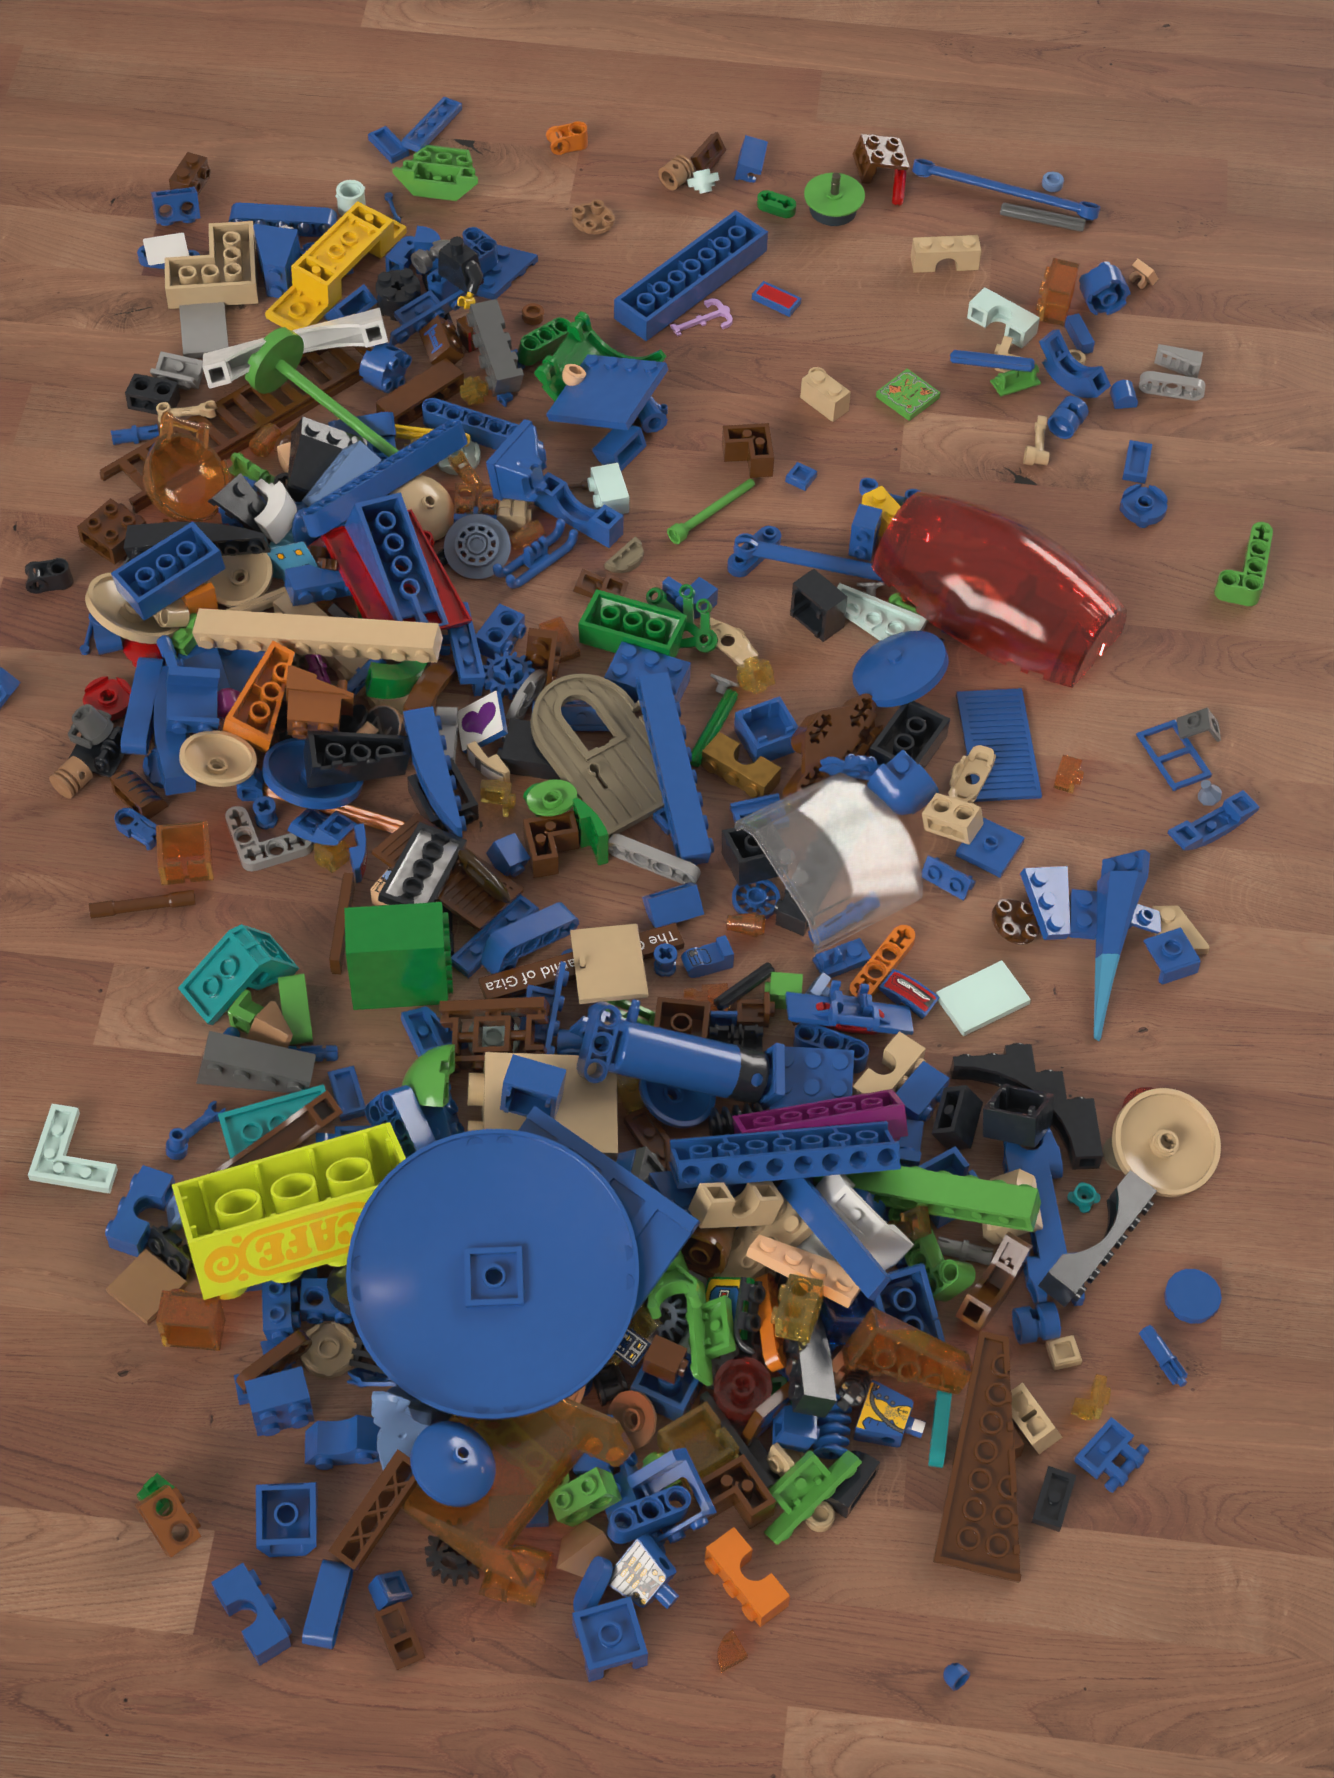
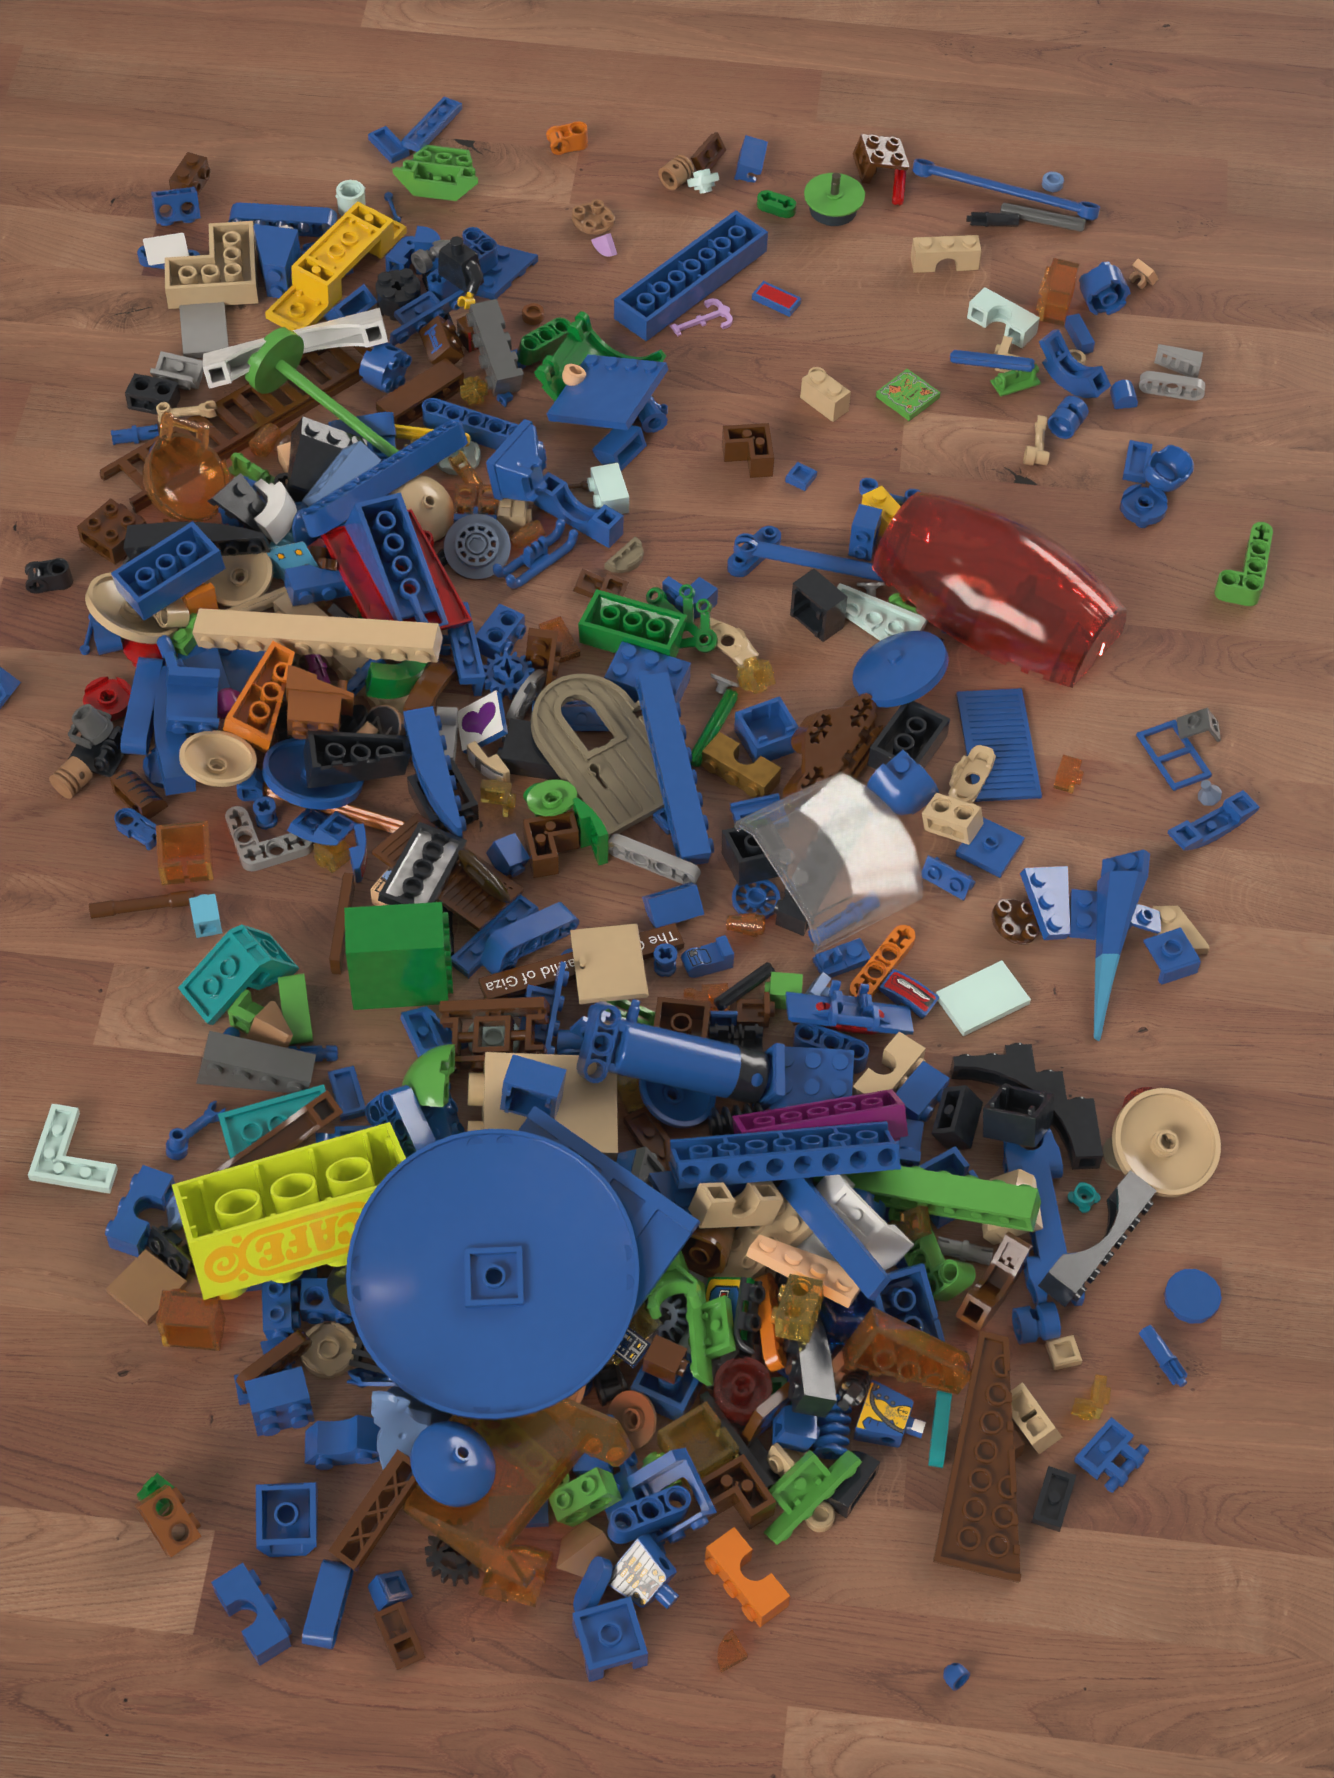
bright green piece [667,479,755,544] -> none
blue piece [819,754,882,780] -> none
none -> medium azure brick [189,894,222,938]
none -> lavender tile [591,233,617,257]
none -> black piece [966,212,1019,227]
none -> blue piece [1144,445,1194,492]

